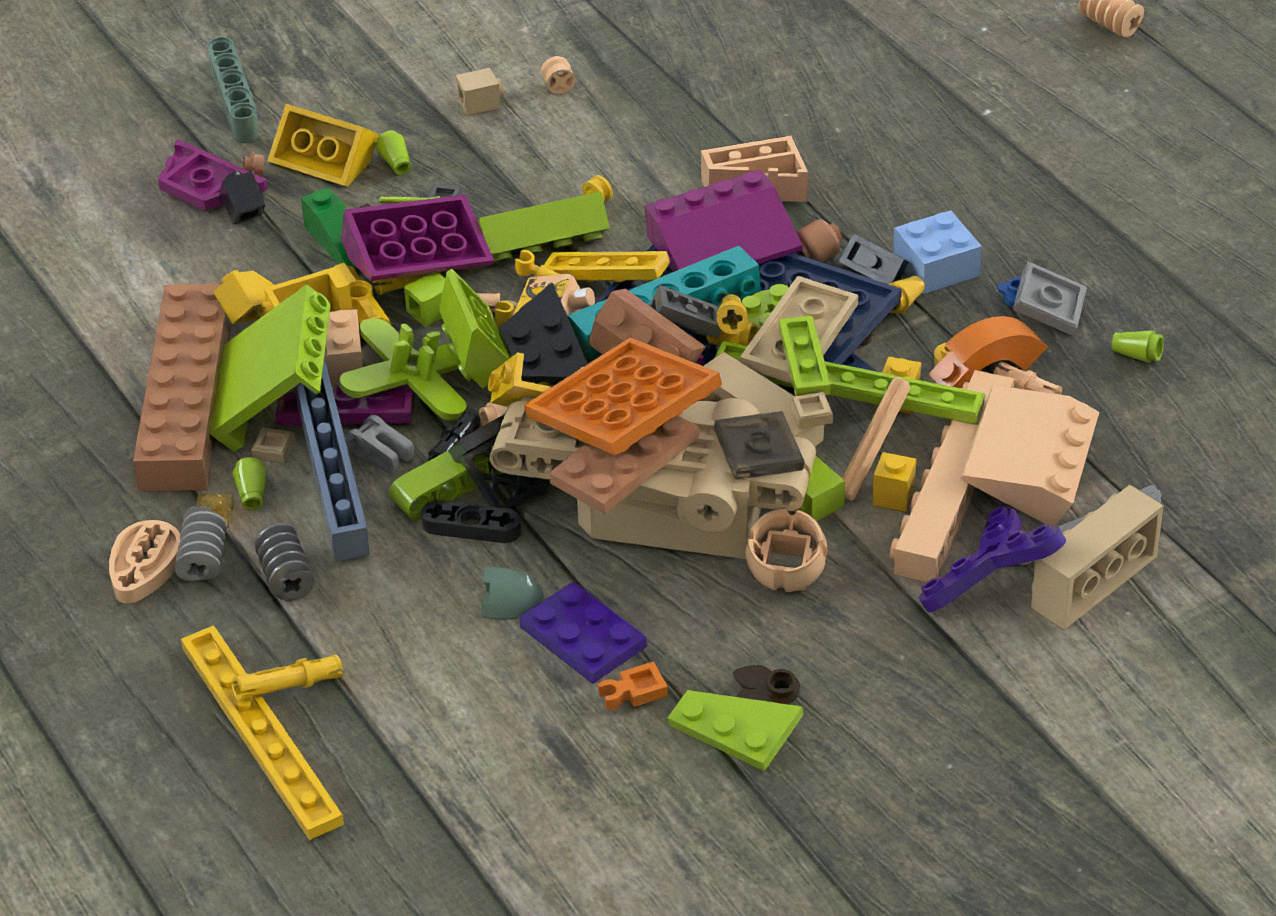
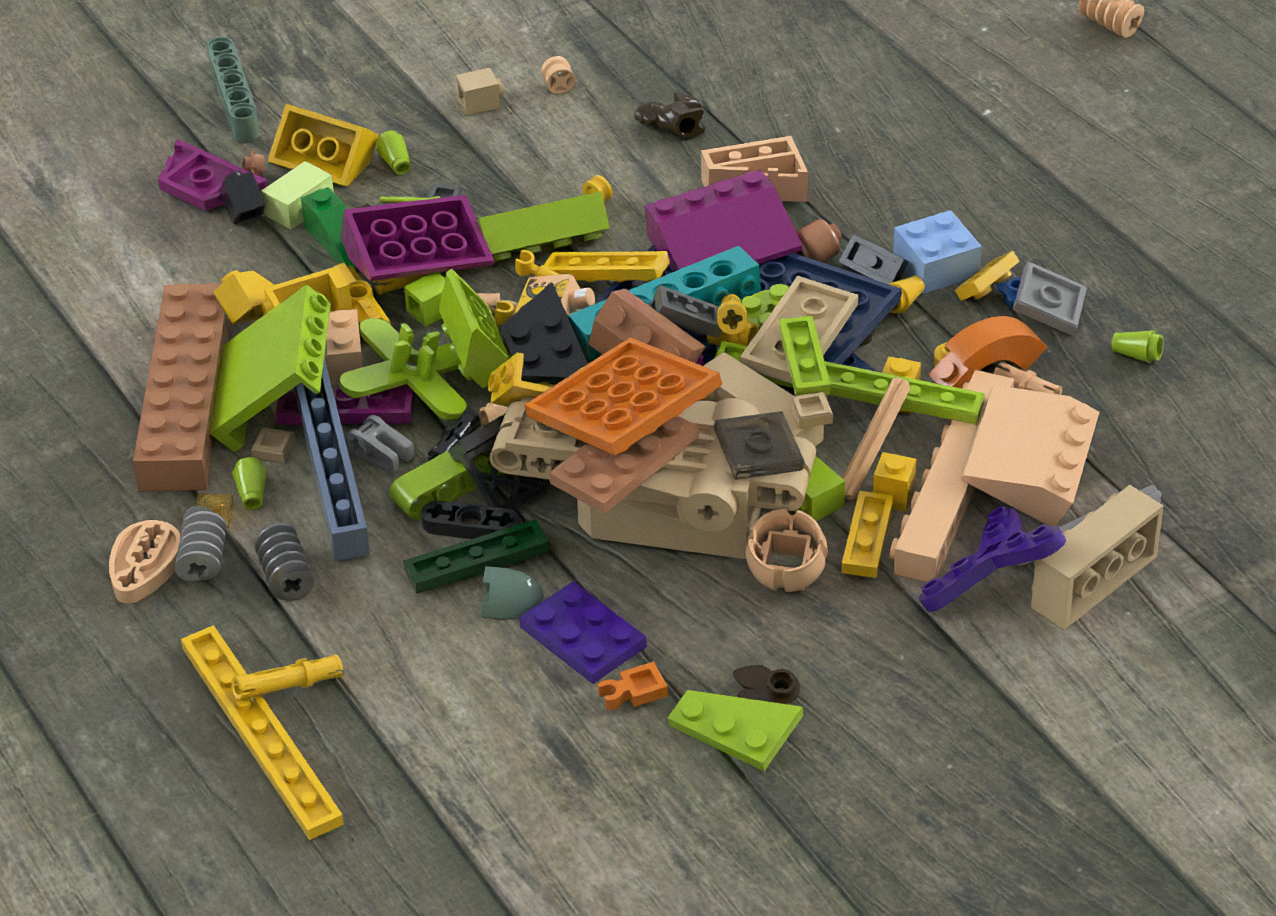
none -> yellowish green brick [261,161,334,230]
none -> dark green plate [403,519,549,593]
none -> dark brown animal [634,92,705,140]
none -> yellow plate [841,491,894,578]
none -> yellow plate [954,251,1020,301]

